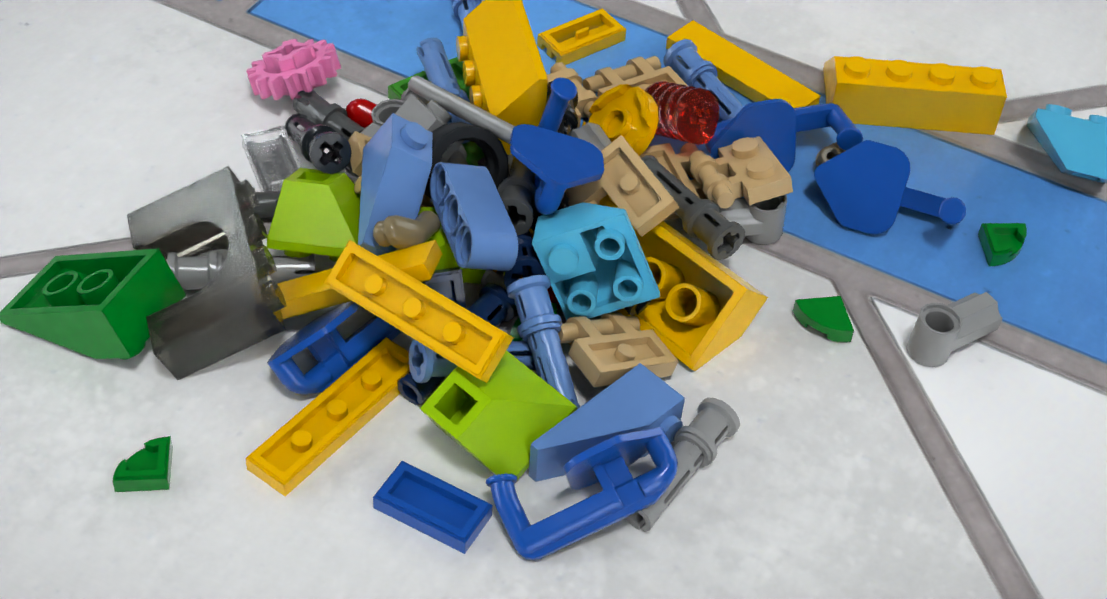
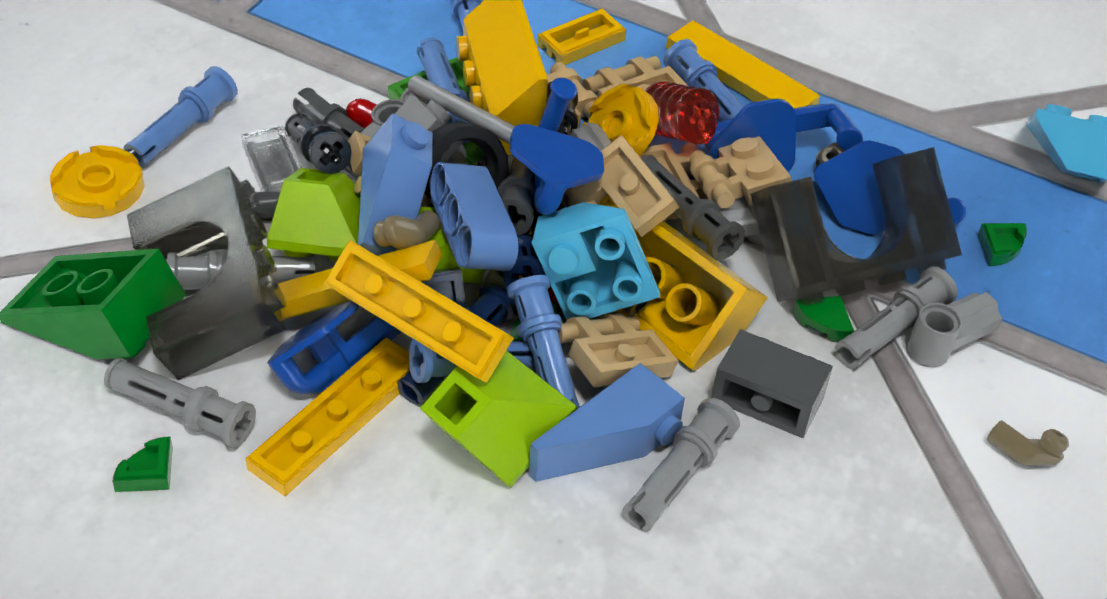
bright pink gear [246,39,341,100] -> none
blue tile [373,461,493,554] -> none
blue piece [486,427,678,561] -> none
yellow slope [823,56,1007,135] -> none
none -> yellow tile [50,145,145,219]
none -> light grey pin [104,358,256,448]
none -> medium blue pin [124,66,238,168]
none -> dark grey brick [711,329,833,439]
none -> clear smoke arch [750,147,962,306]
none -> light grey pin [835,266,958,369]
none -> dark tan arm [987,420,1069,465]

